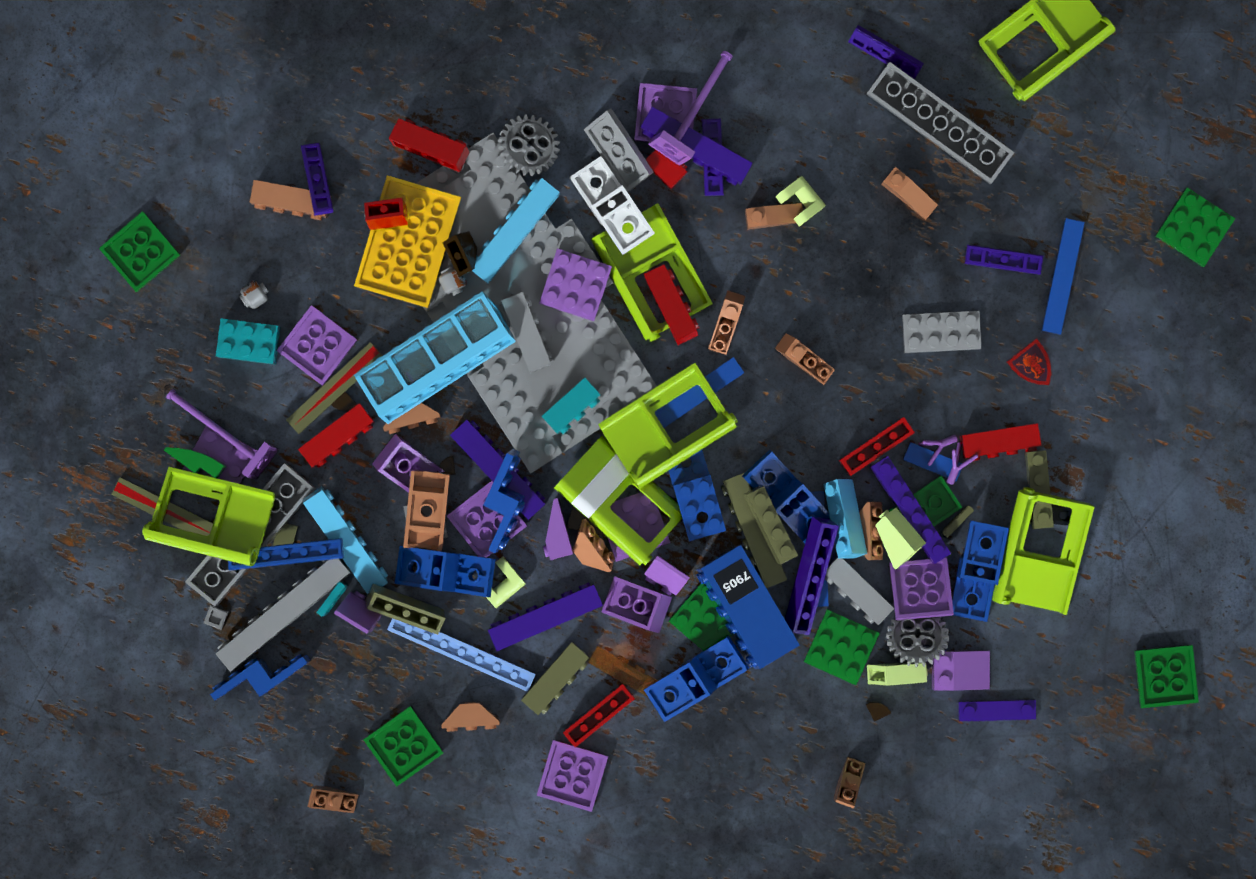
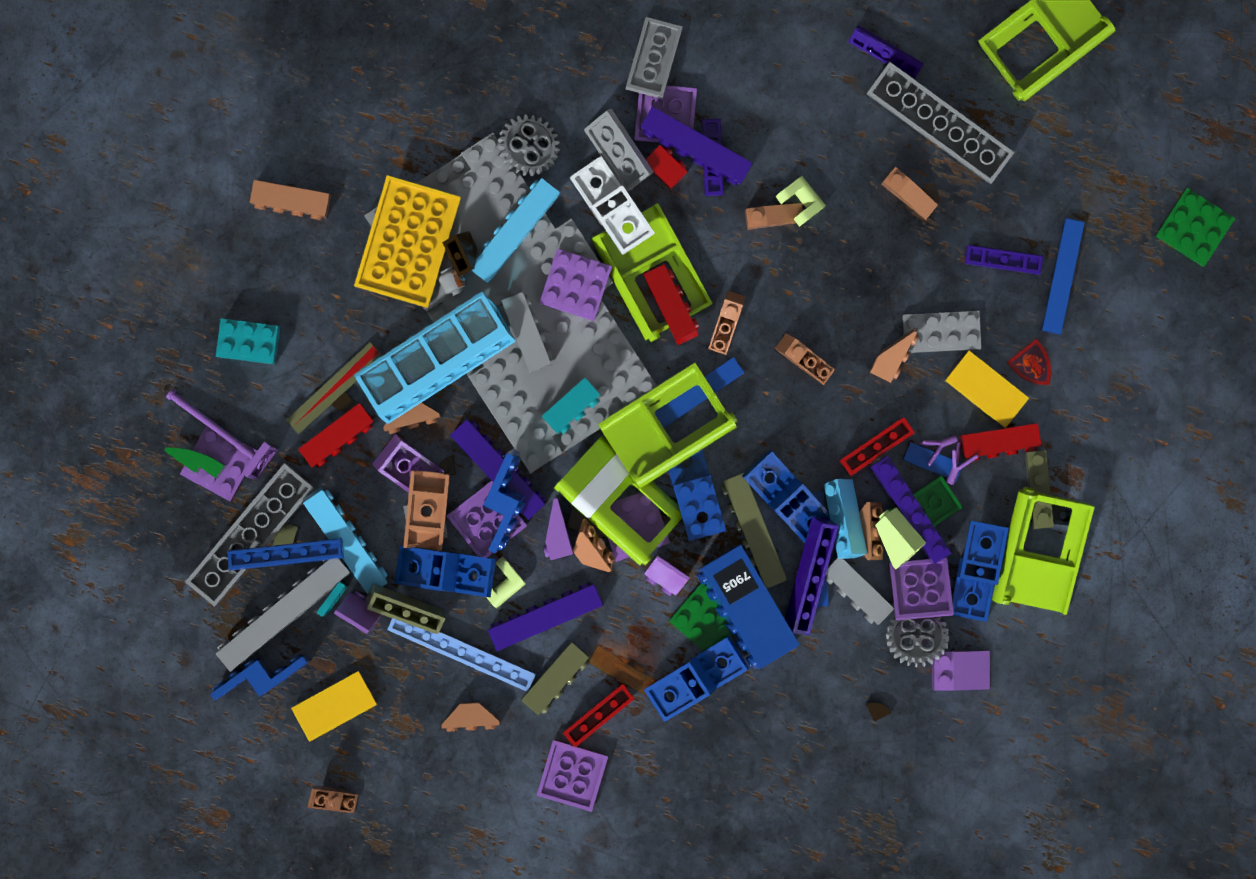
green plate [99,211,181,292] -> none
olive tile [111,477,213,536] -> none
lime piece [142,467,275,566] -> none
light grey tile [204,605,229,630] -> none
light grey head [239,281,269,309] -> none
medium lavender plate [277,305,358,386] -> none
dark purple plate [301,142,333,216] -> none
green plate [363,706,444,787] -> none
red brick [364,198,408,230] -> none
red brick [389,119,470,172] -> none
medium lavender slope [602,576,672,633] -> none
medium lavender tile [648,51,733,166] -> none
olive brick [743,486,798,564] -> none
green plate [803,609,880,685] -> none
nougat slope [833,757,865,809] -> none
yellowish green slope [867,662,928,686] -> none
olive tile [941,506,974,538] -> none
dark purple plate [958,700,1036,721] -> none
green plate [1134,645,1199,708] -> none
none -> yellow tile [291,671,377,742]
none -> light grey plate [626,17,683,99]
none -> nougat slope [870,328,919,383]
none -> yellow tile [945,351,1029,428]

